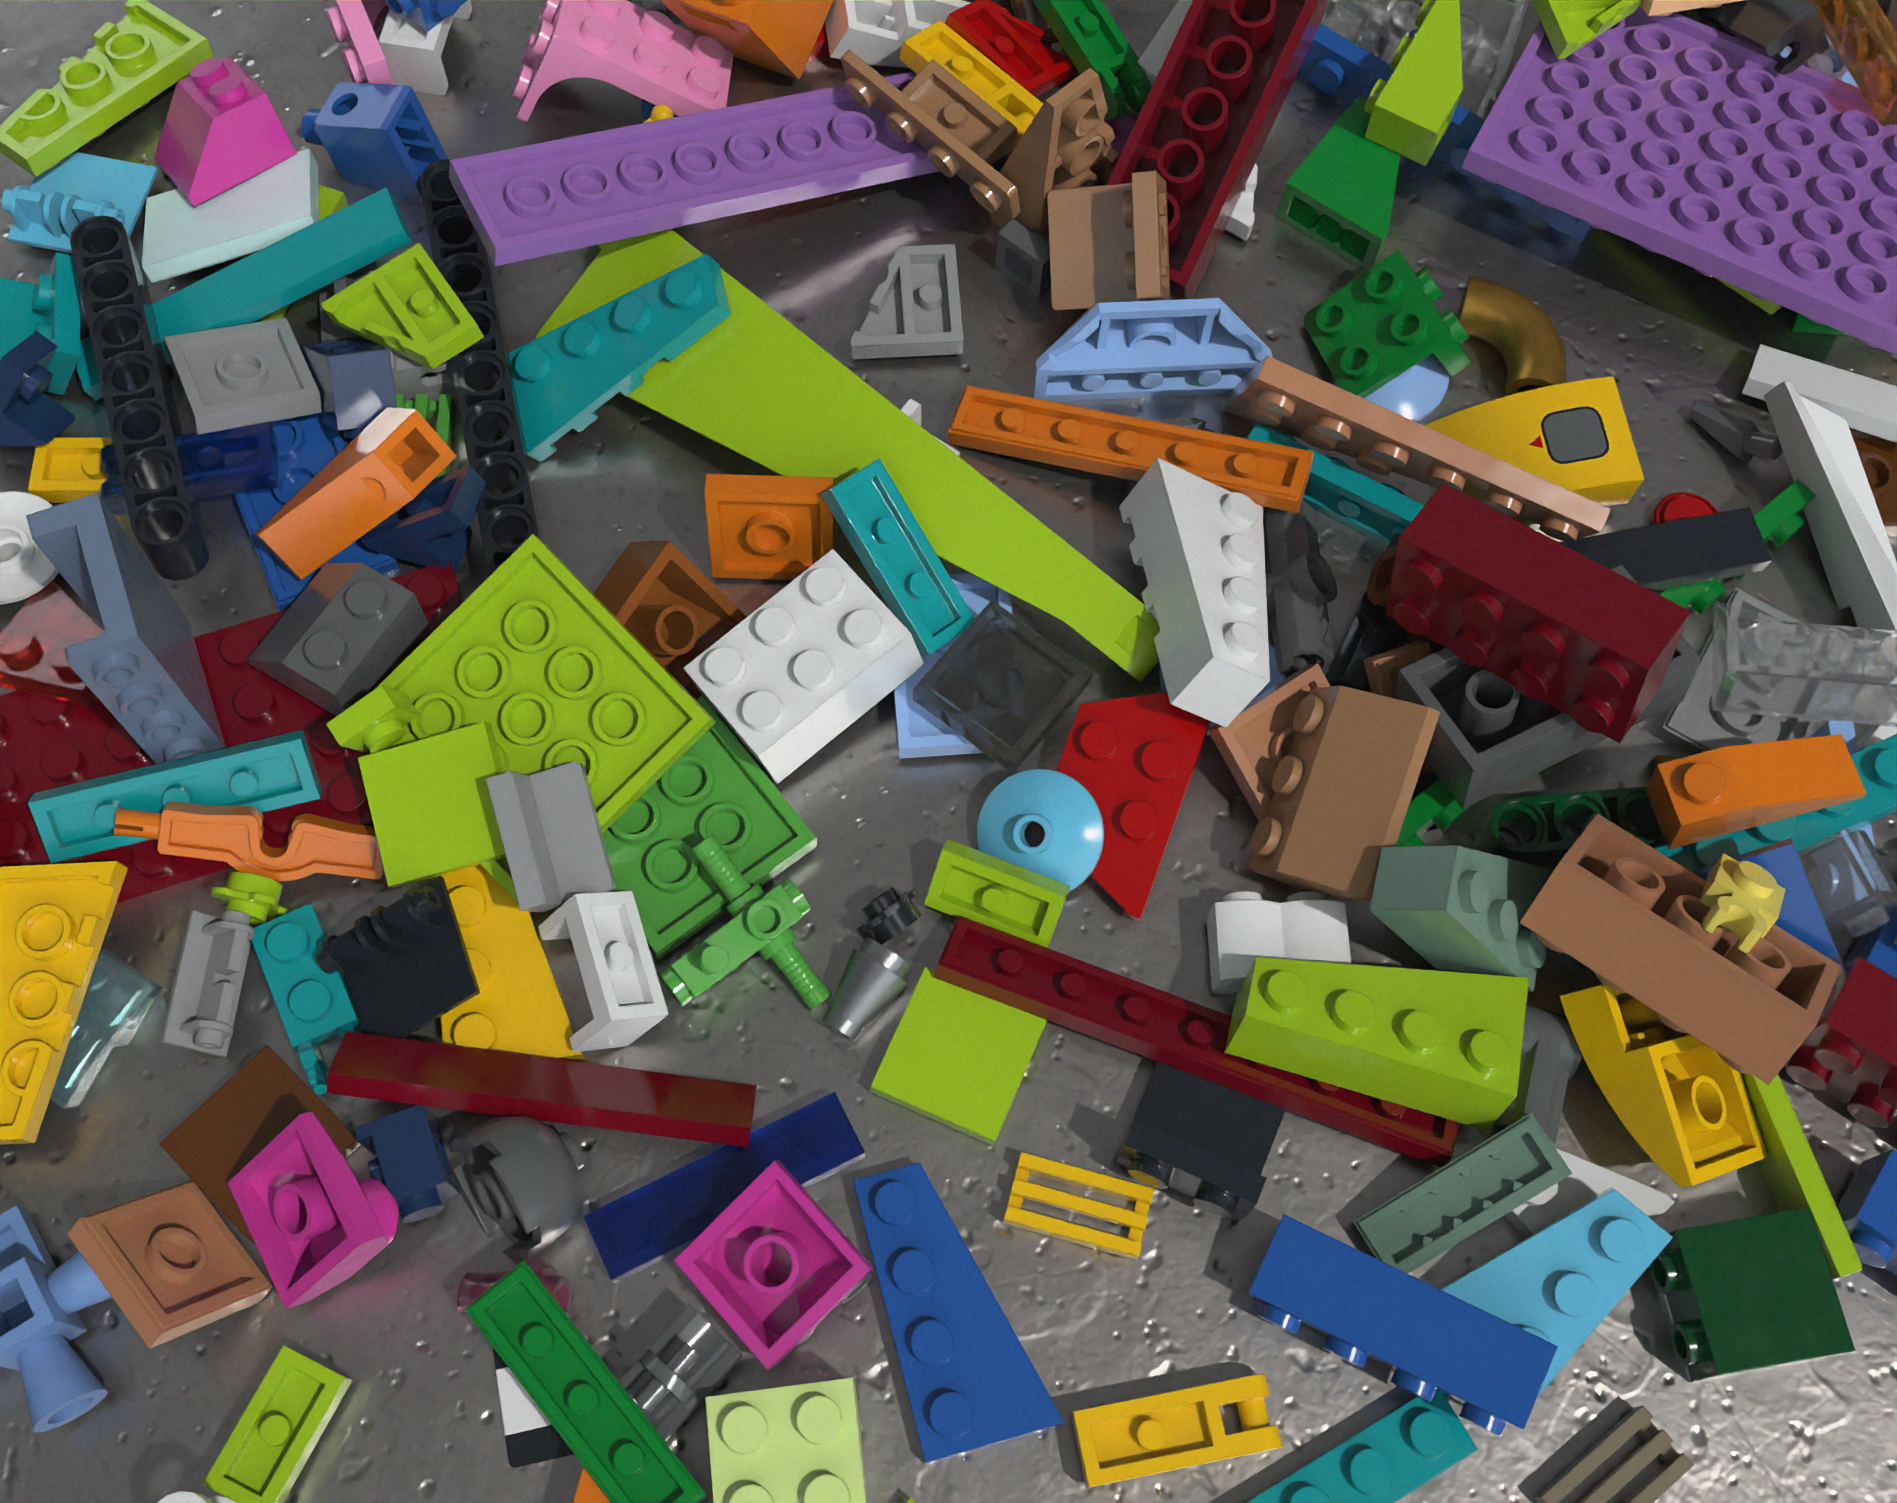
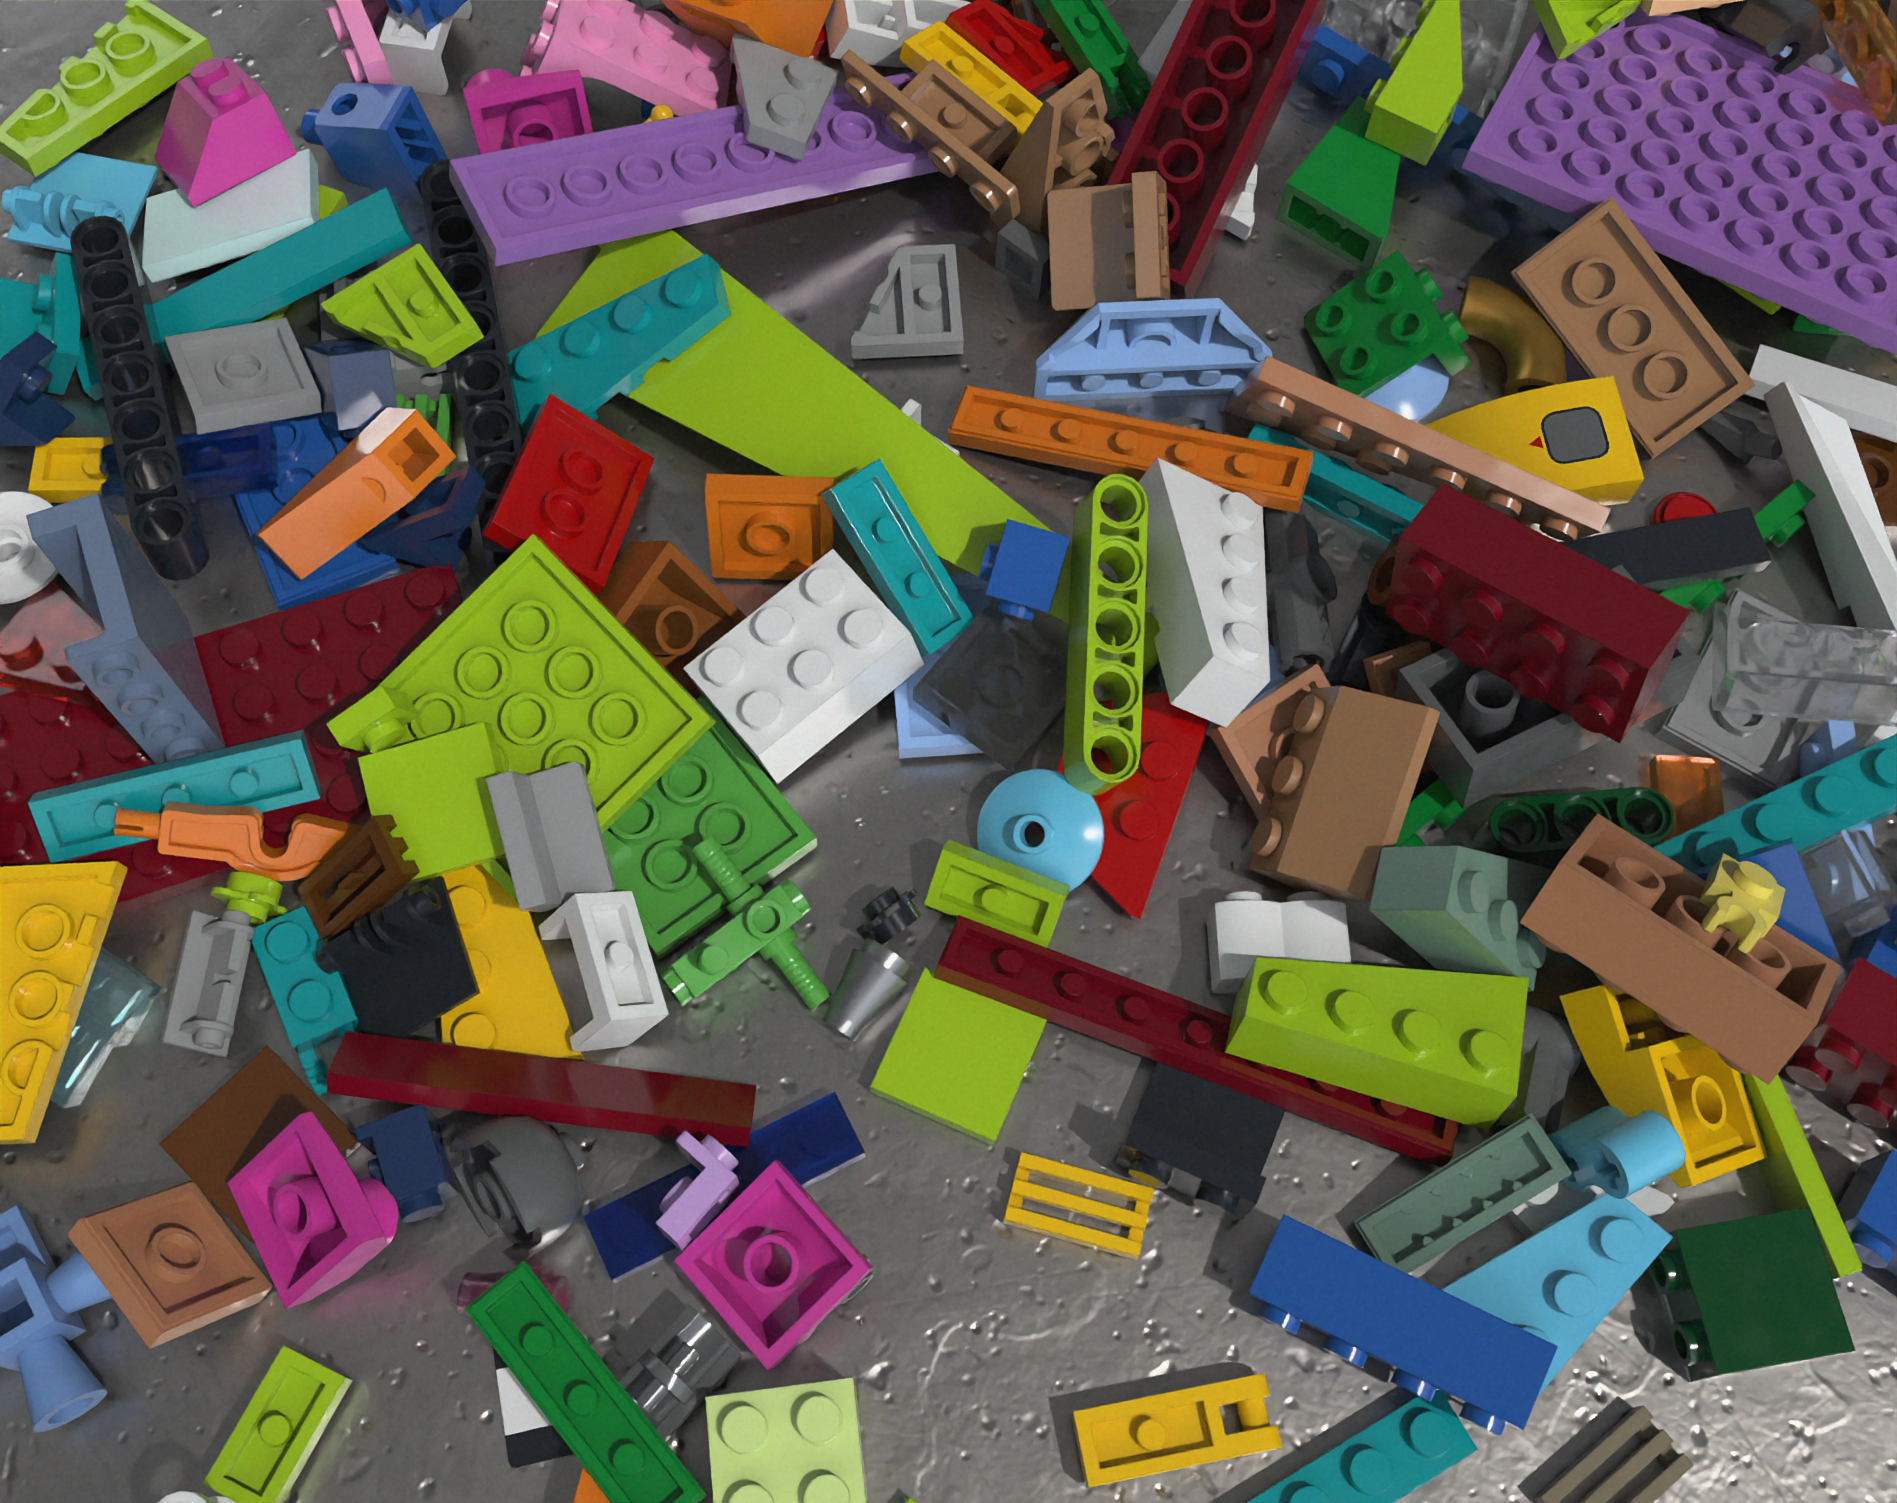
dark grey slope [247,563,431,716] -> none
blue wing [853,1162,1065,1464] -> none
orange slope [1645,734,1867,850] -> none
none -> reddish brown tile [298,815,420,940]
none -> dark pink slope [462,69,593,154]
none -> red plate [482,393,655,596]
none -> lavender bracket [656,1130,742,1252]
none -> light grey wing [729,32,839,161]
none -> blue brick [978,519,1071,621]
none -> lime beam [1063,474,1148,795]
none -> medium nougat tile [1510,196,1755,459]
none -> medium azure axle [1547,1105,1685,1199]

